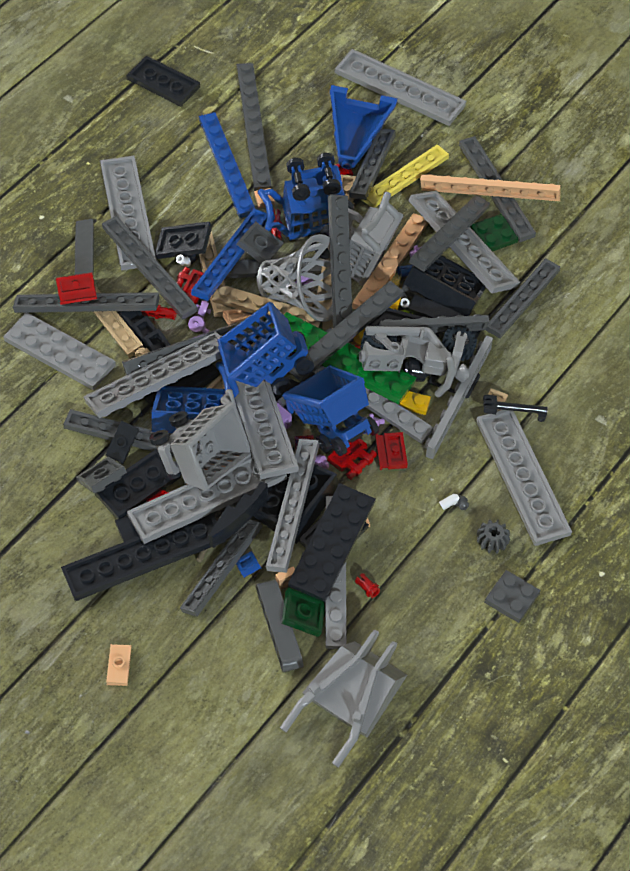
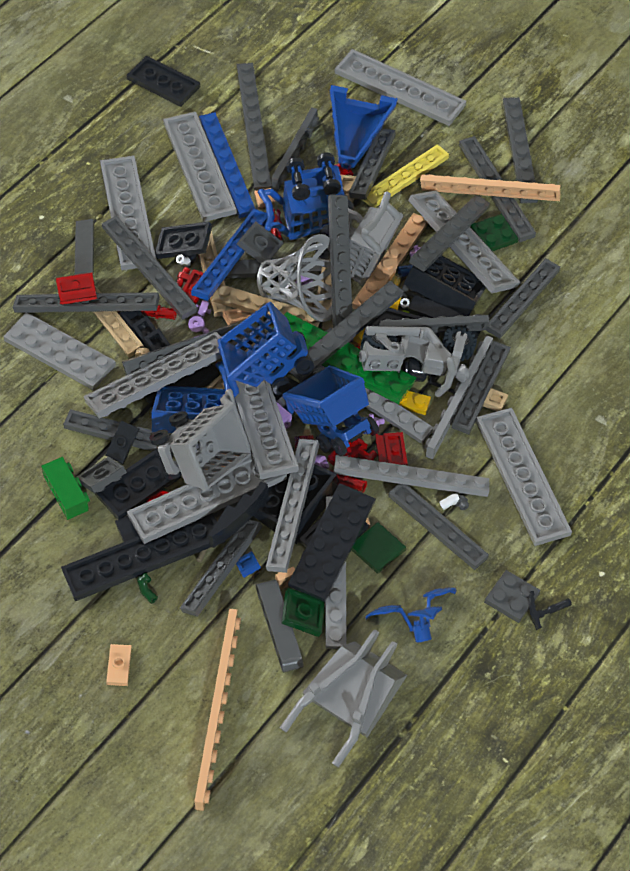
red pin [355,573,380,598] -> none
dark grey gear [477,520,510,554] -> none
black hinge [483,395,548,422] -> none
none -> green brick [41,456,90,520]
none -> dark green arm [137,573,158,604]
none -> light grey plate [163,112,237,222]
none -> light nougat plate [194,609,241,811]
none -> dark grey plate [272,107,319,191]
none -> red pin [330,470,367,493]
none -> light grey plate [334,455,489,497]
none -> dark green tile [351,522,406,574]
none -> blue plant [365,587,457,642]
none -> dark grey plate [388,484,489,570]
none -> dark grey plate [452,341,511,435]
none -> dark grey plate [503,97,538,203]
none -> black piece [529,591,572,630]

